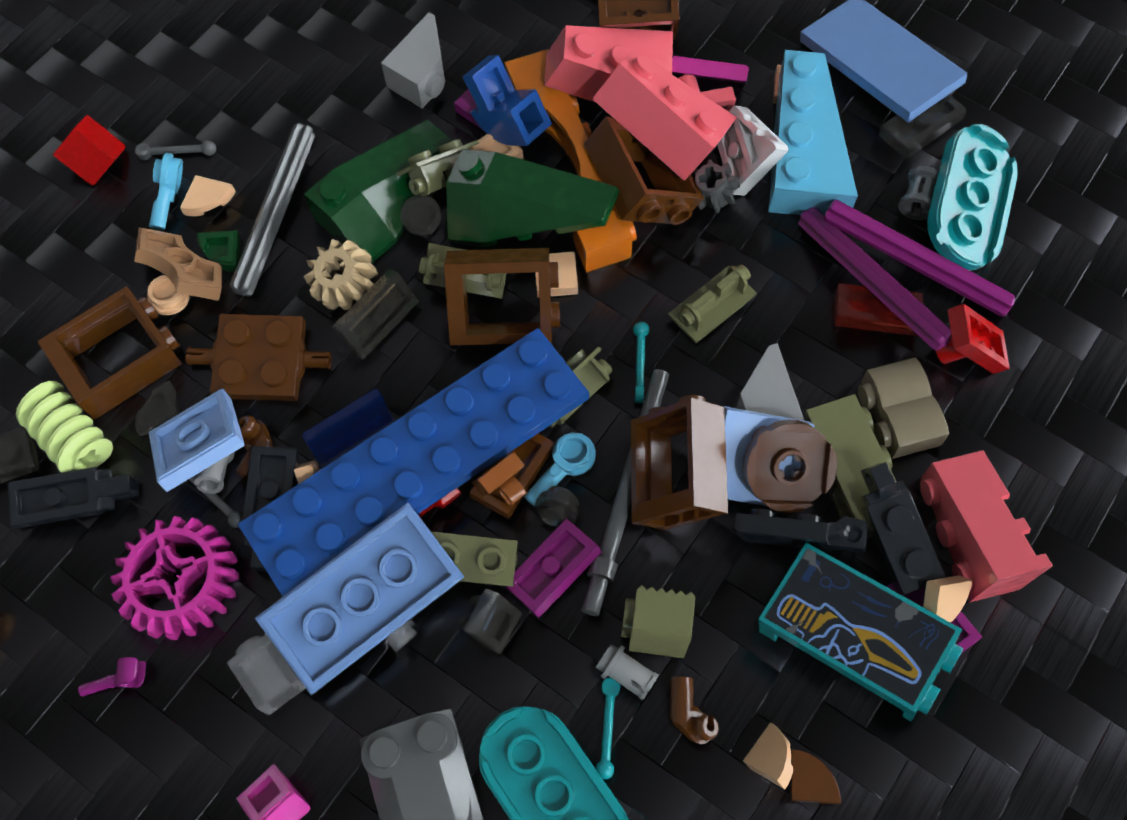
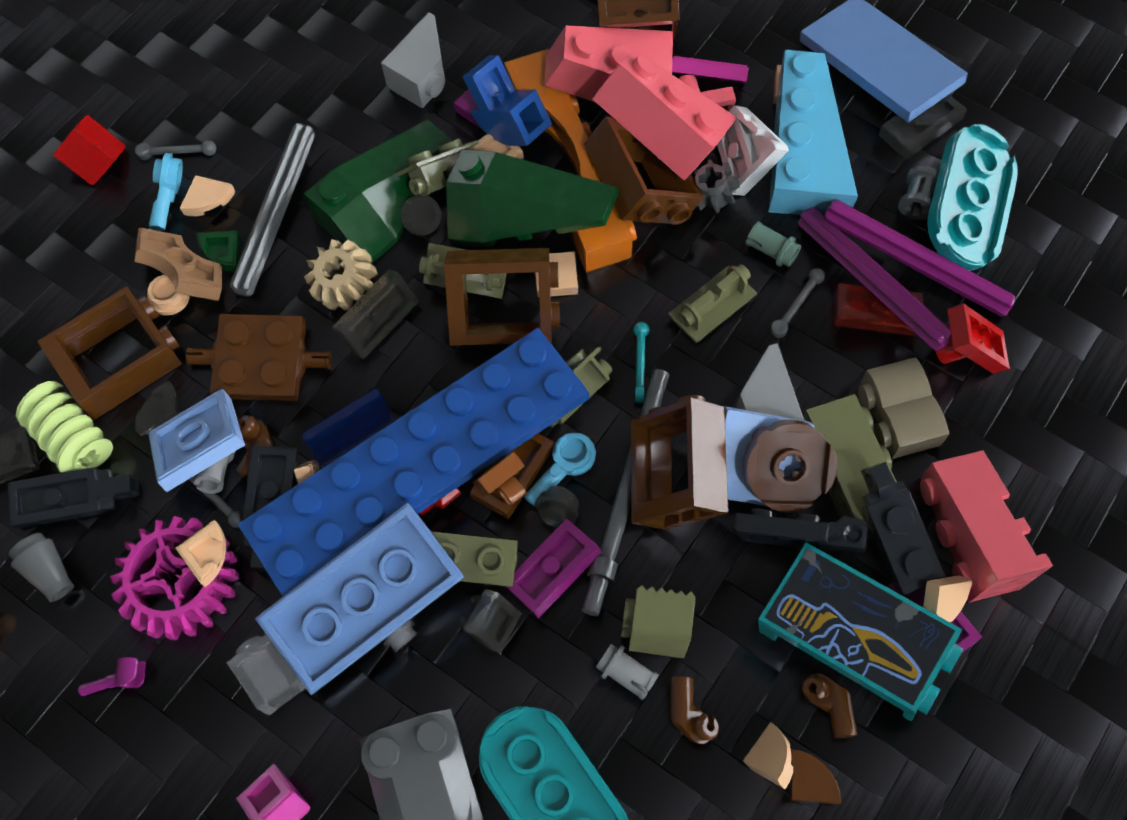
teal hinge [595,678,620,779] -> none
none -> dark grey cone [9,533,74,602]
none -> light nougat tile [175,520,226,587]
none -> sand green pin [746,221,801,267]
none -> dark grey hinge [771,268,825,338]
none -> reddish brown arm [802,674,858,738]

